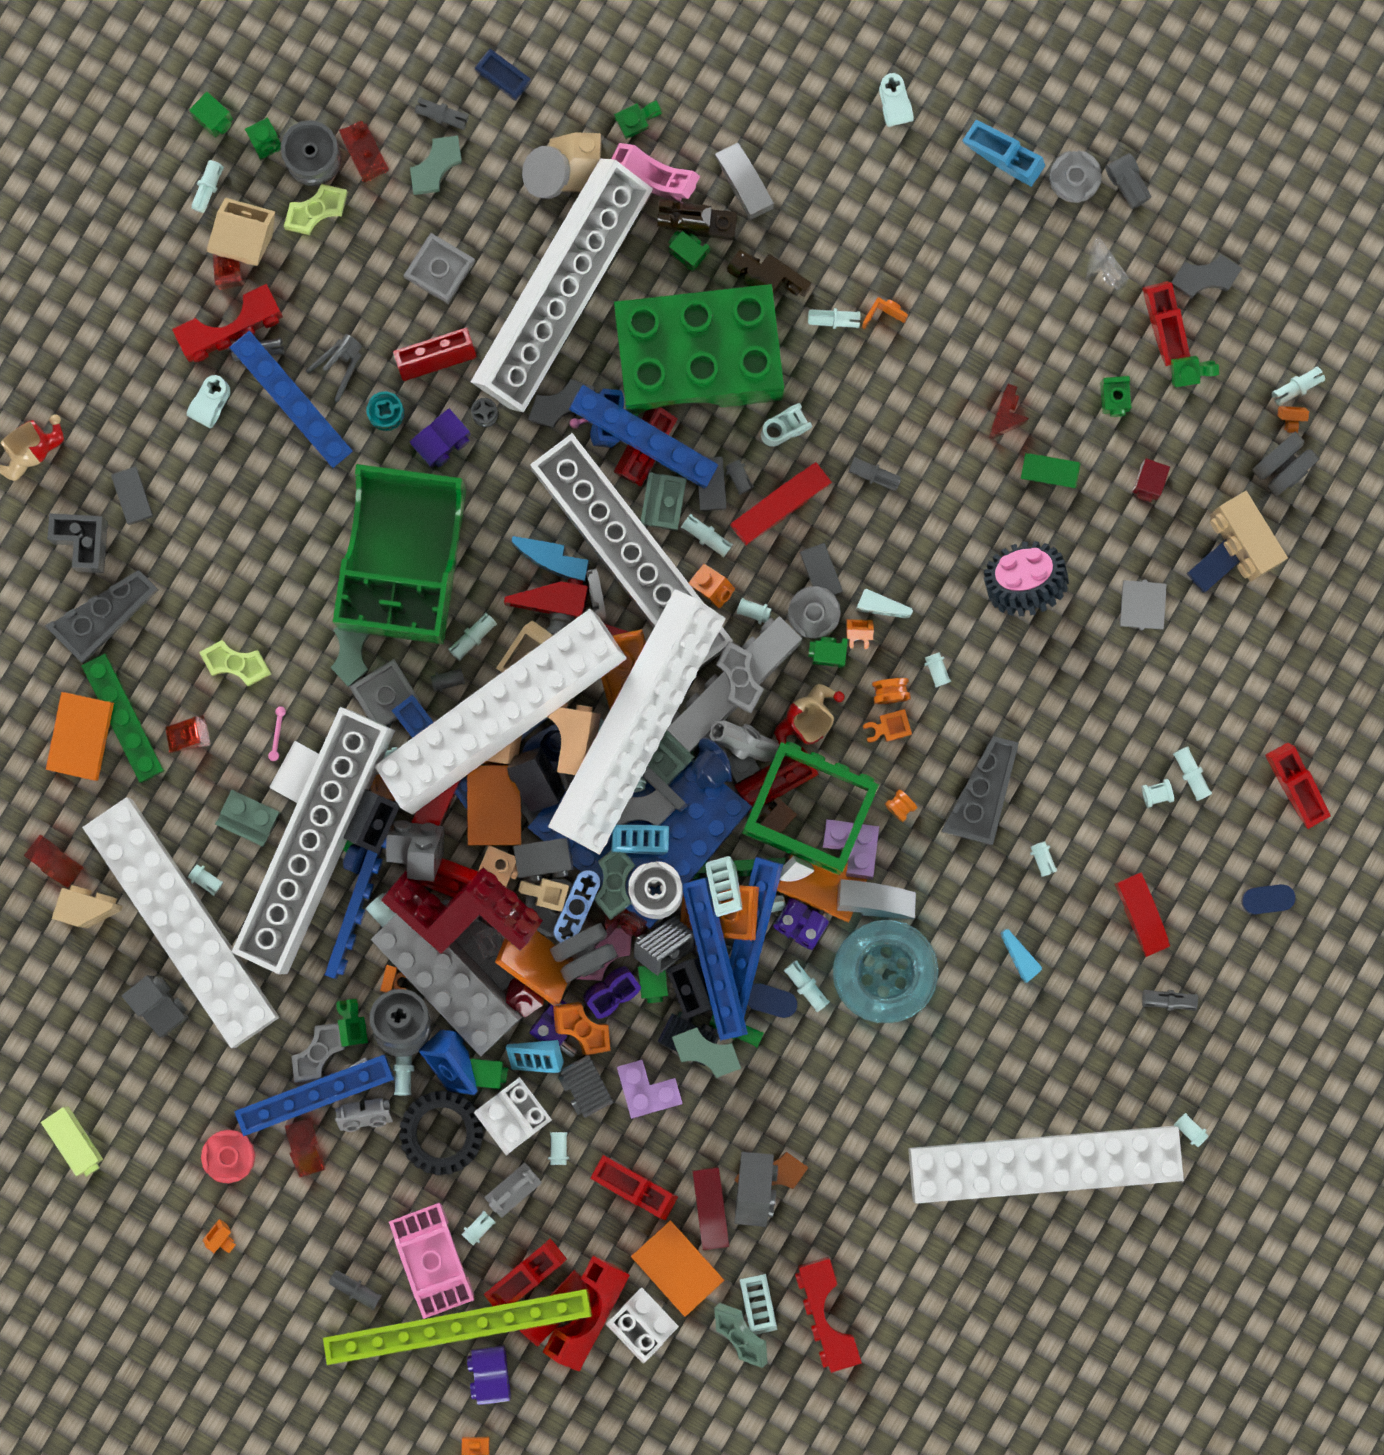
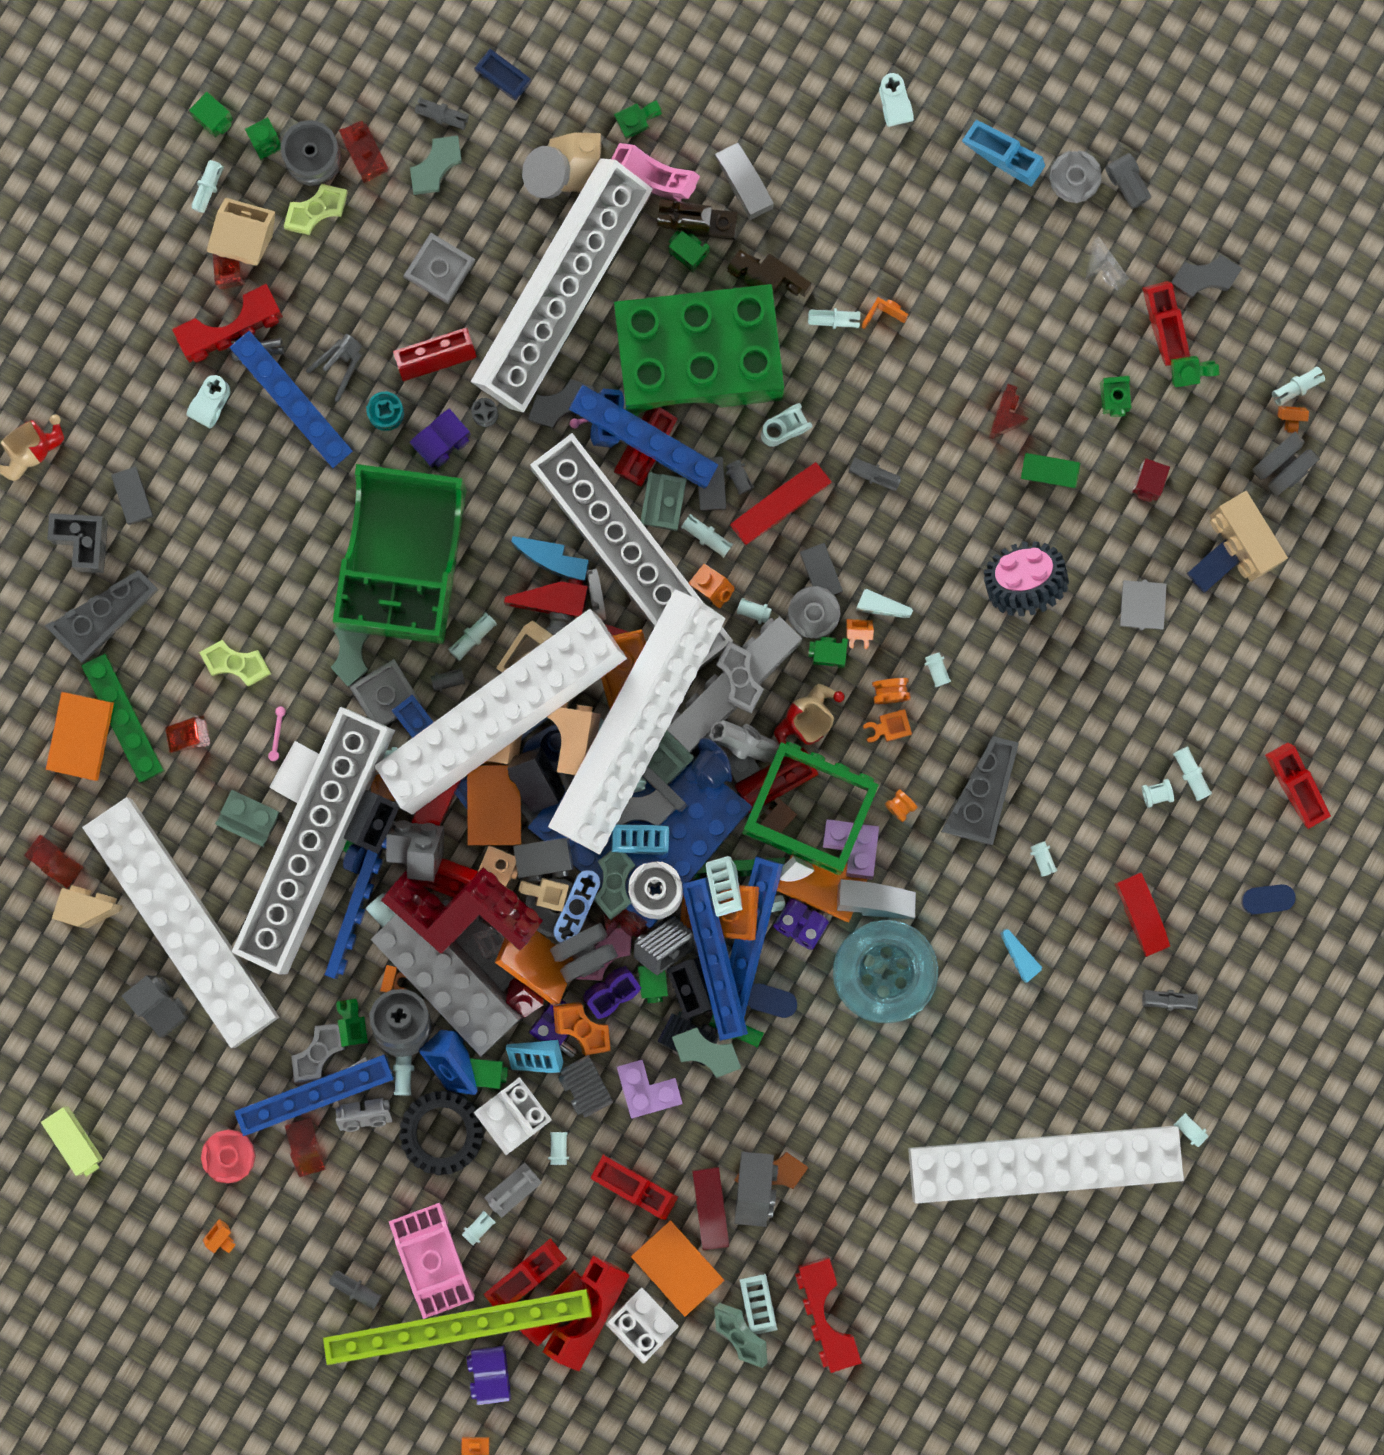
light aqua pin [188,865,224,896] -> none
light aqua pin [783,960,830,1012] -> none

